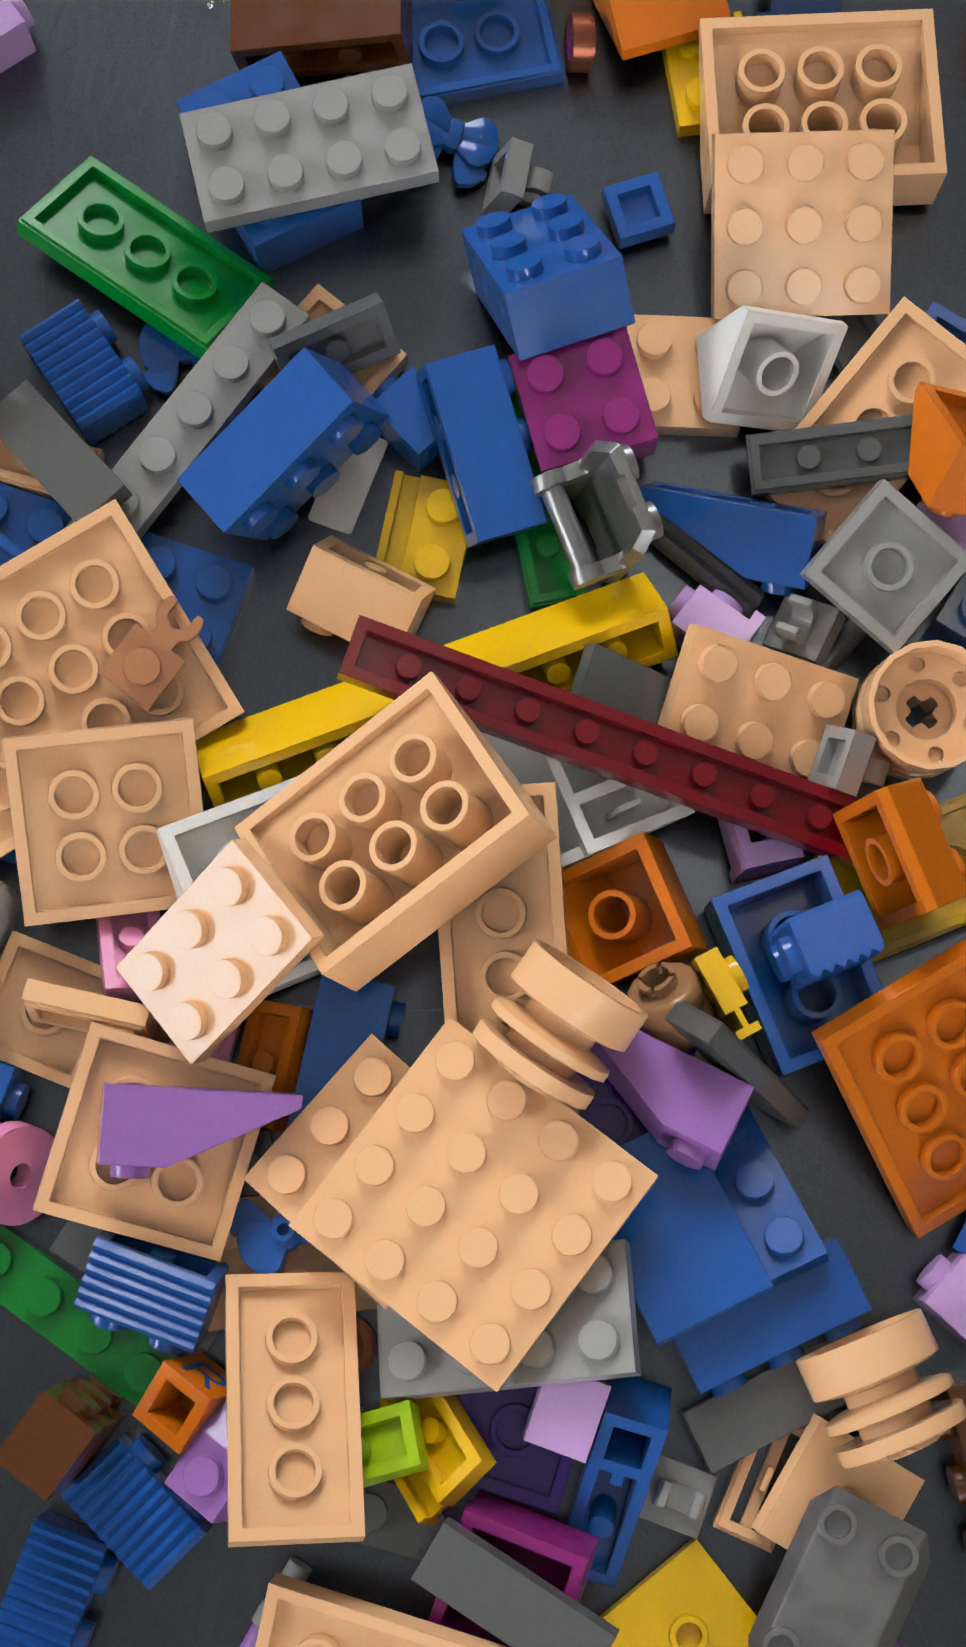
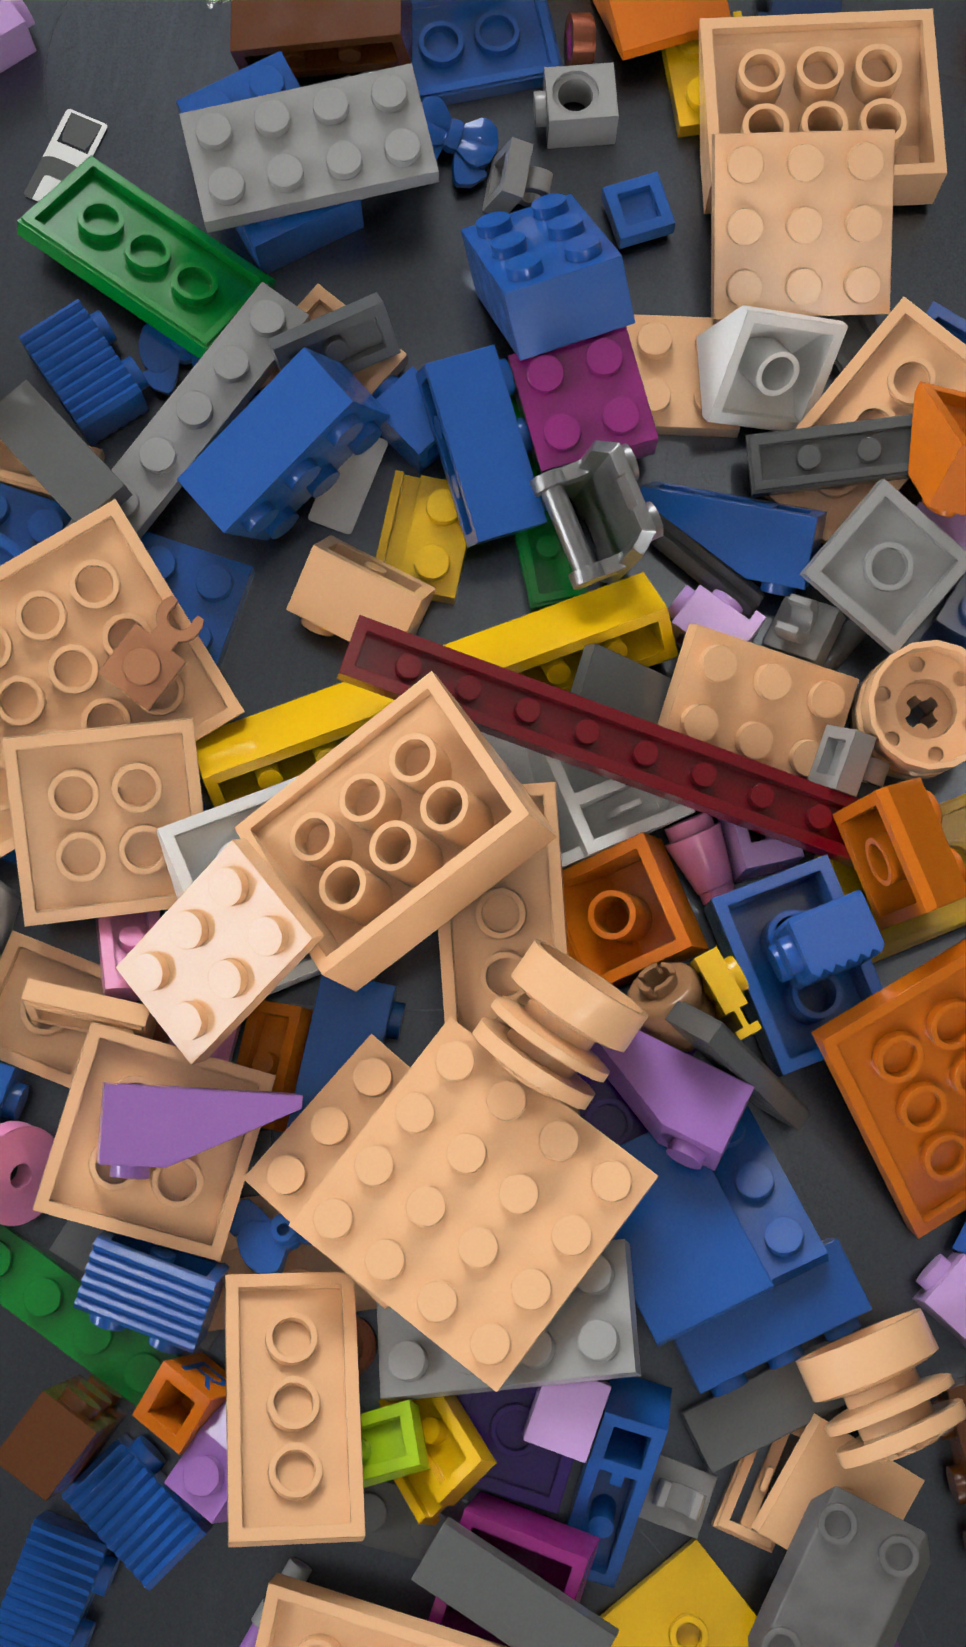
none -> sticker [24,109,107,202]
none -> light grey brick [533,62,619,149]
none -> bright pink cone [664,813,736,905]

